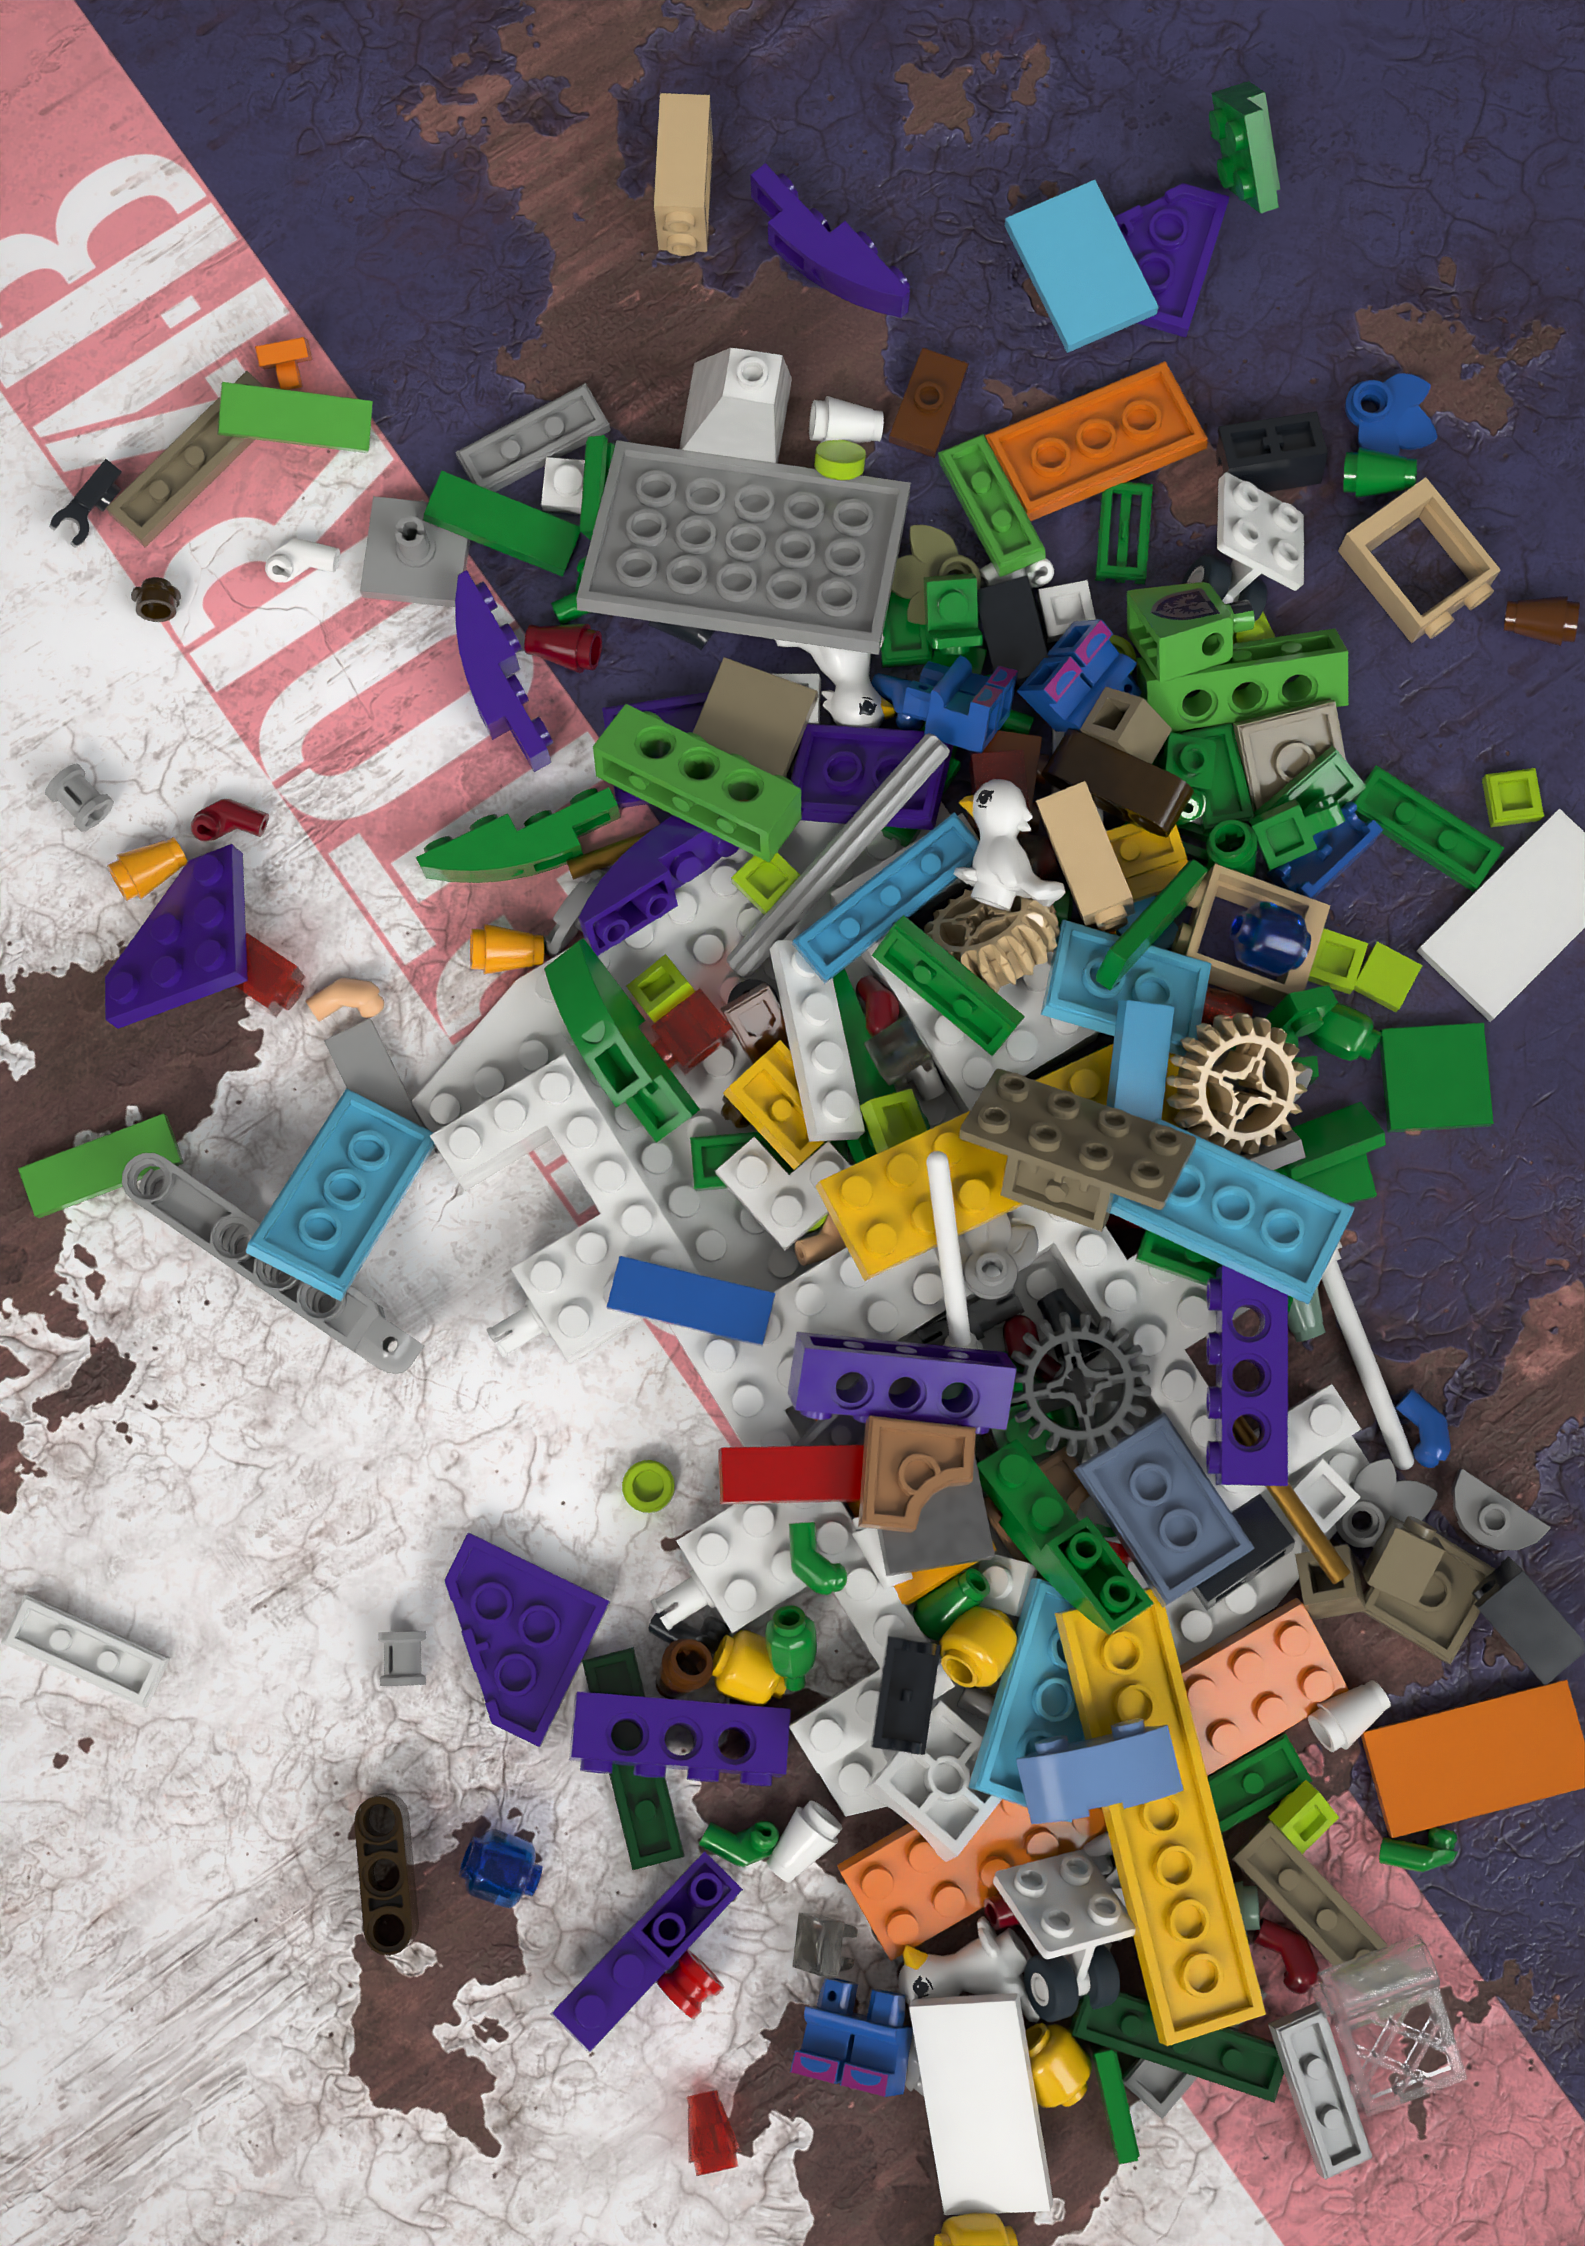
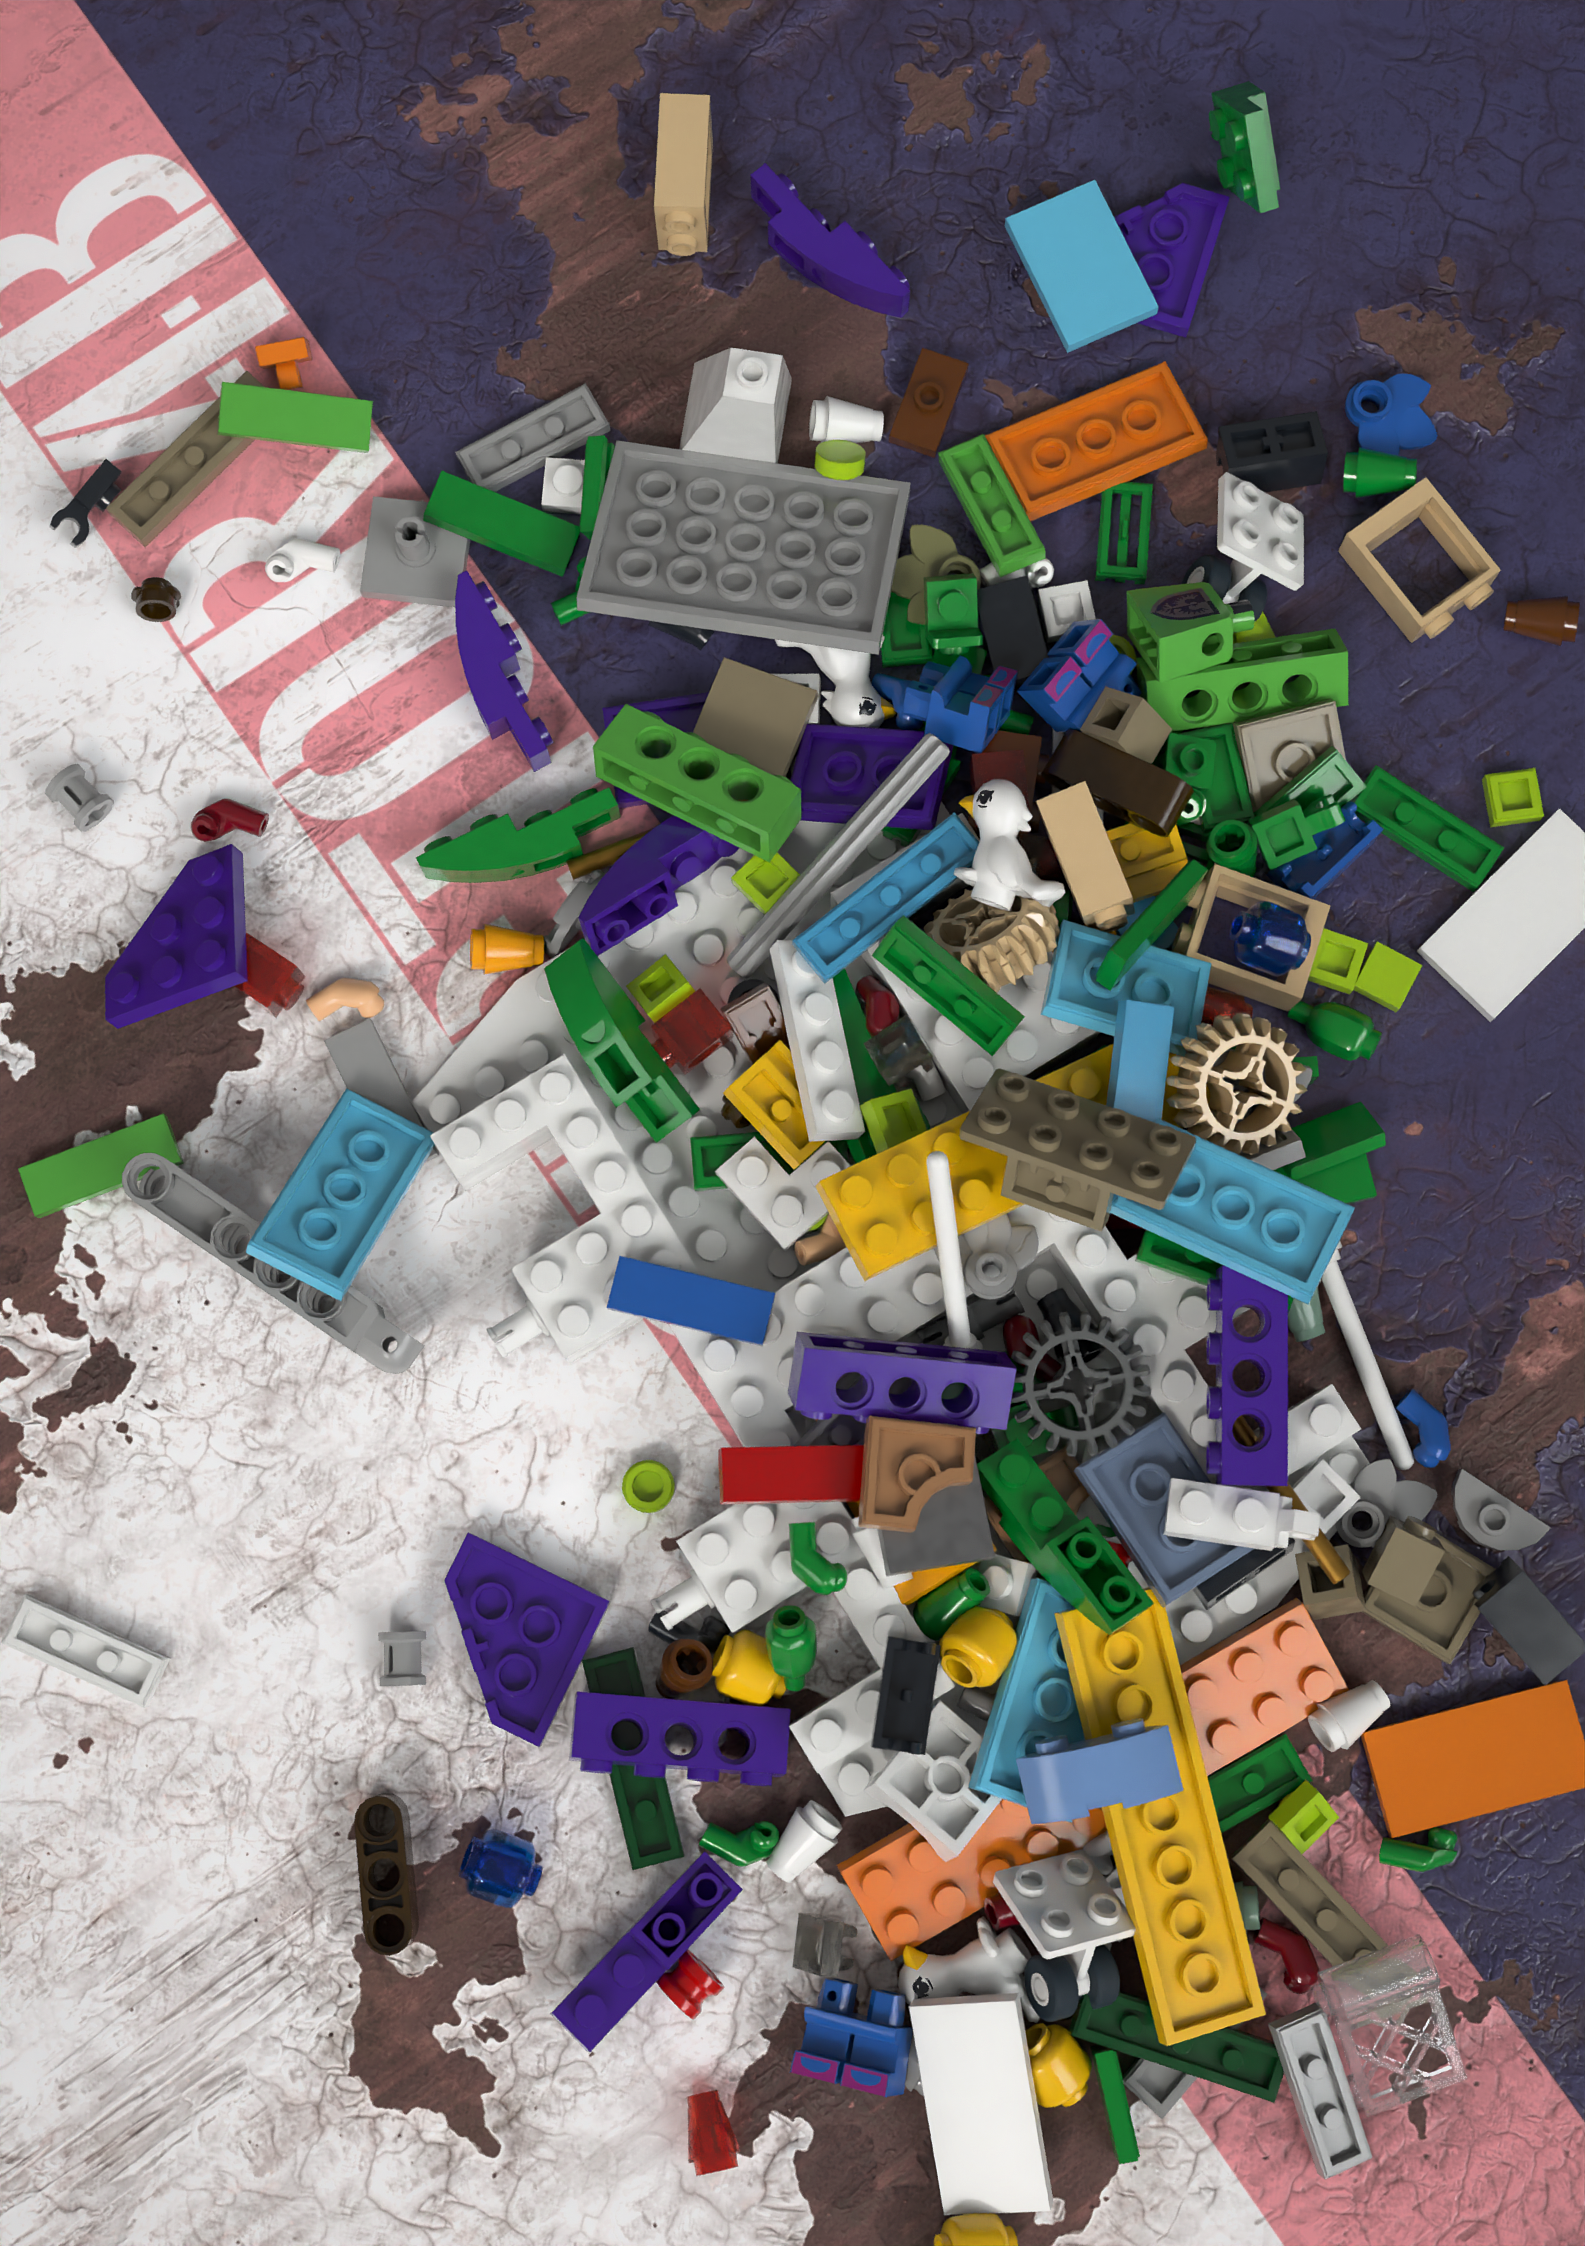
light orange cone [107,837,188,901] -> none
dark red cone [524,624,602,674] -> none
green plate [1265,985,1338,1048] -> none
green tile [1379,1023,1494,1133] -> none
none -> white hinge [1163,1478,1320,1551]

